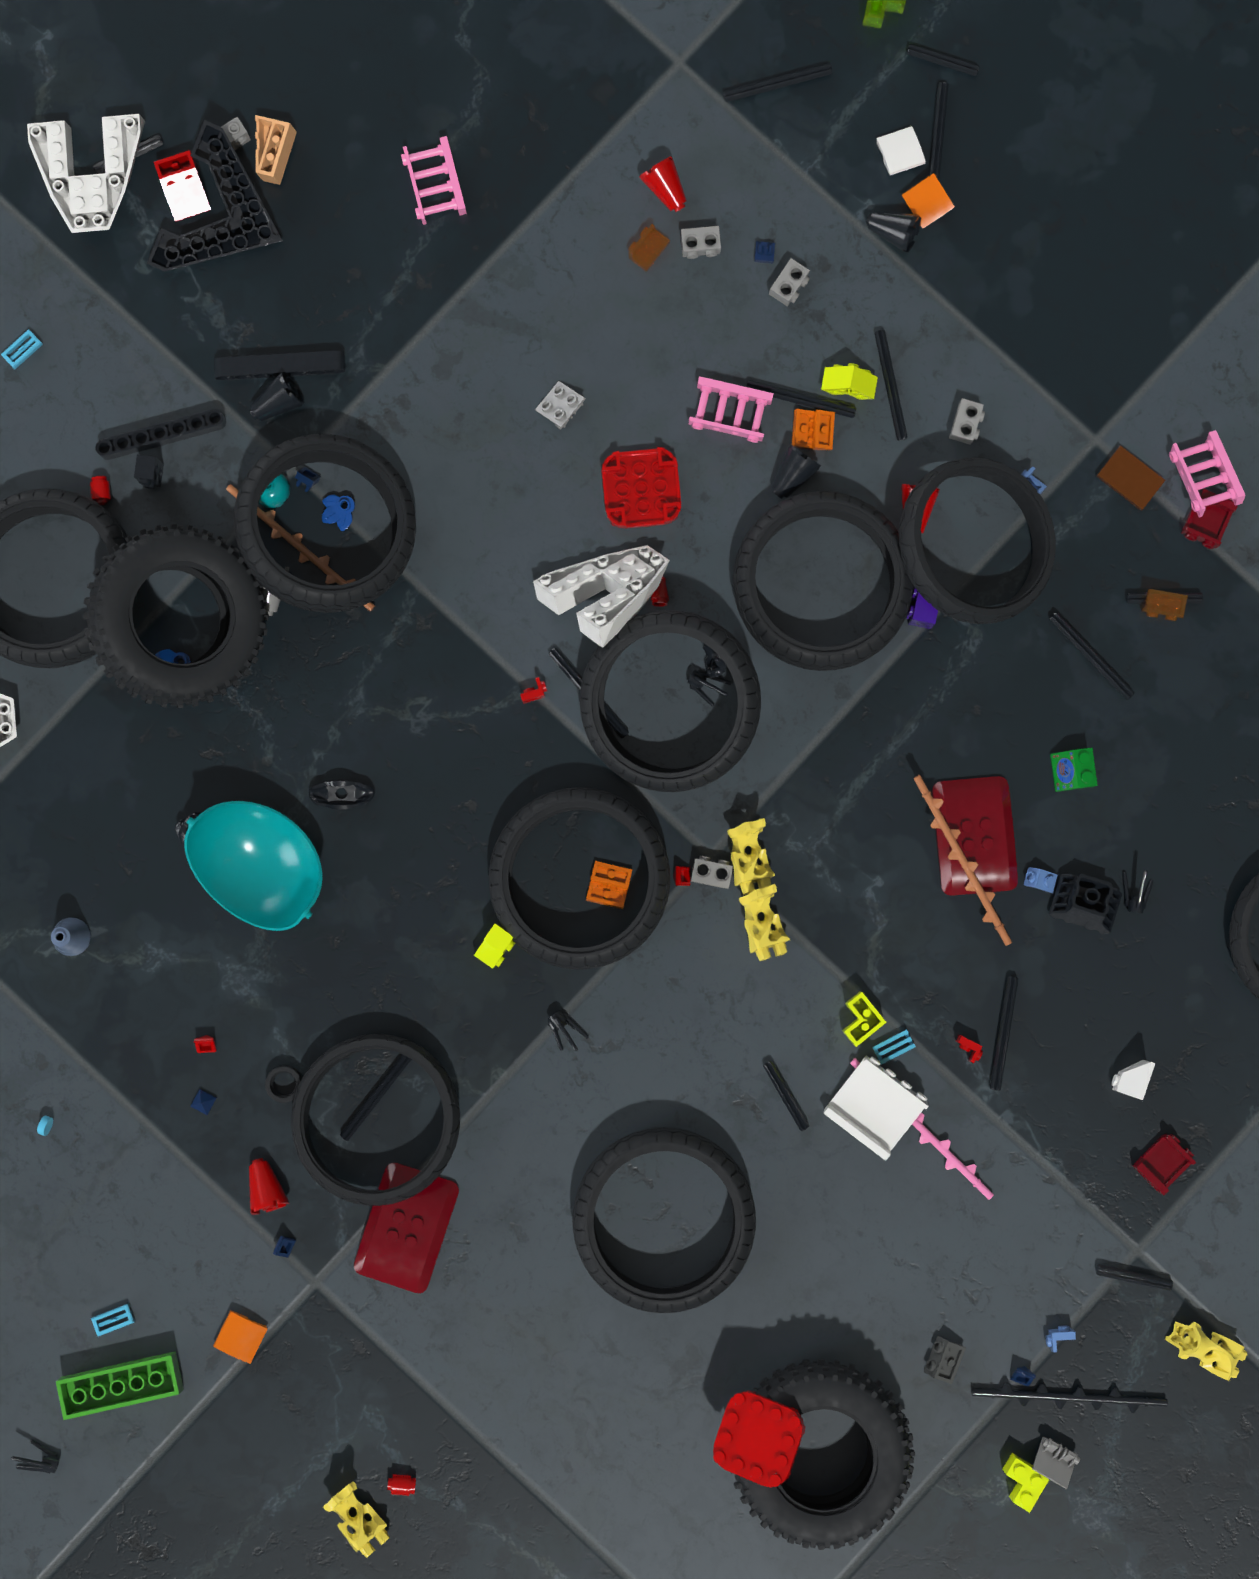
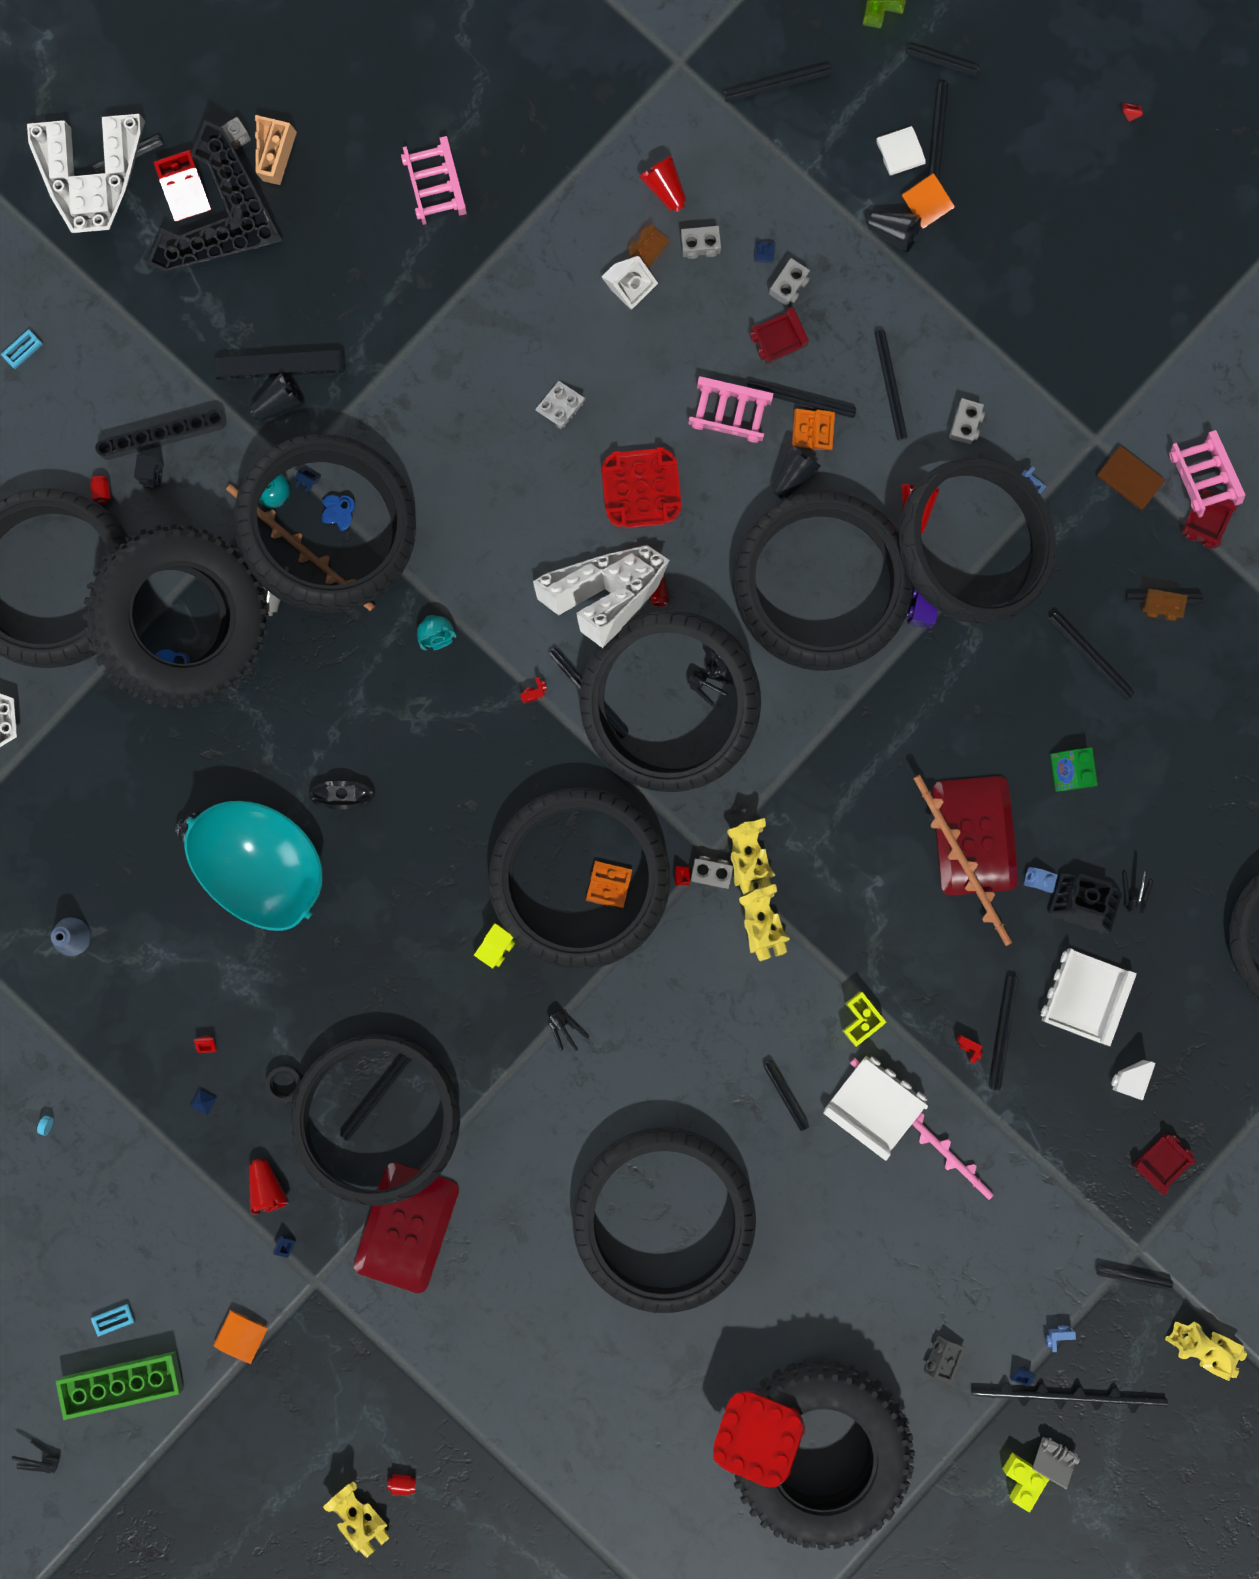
neon yellow brick [821,363,878,400] -> none
medium azure tile [872,1030,916,1065] -> none
none -> teal cylinder [416,615,456,650]
none -> white slope [602,256,658,310]
none -> dark red panel [749,307,809,364]
none -> white panel [1040,949,1136,1046]
none -> red slope [1122,103,1143,122]

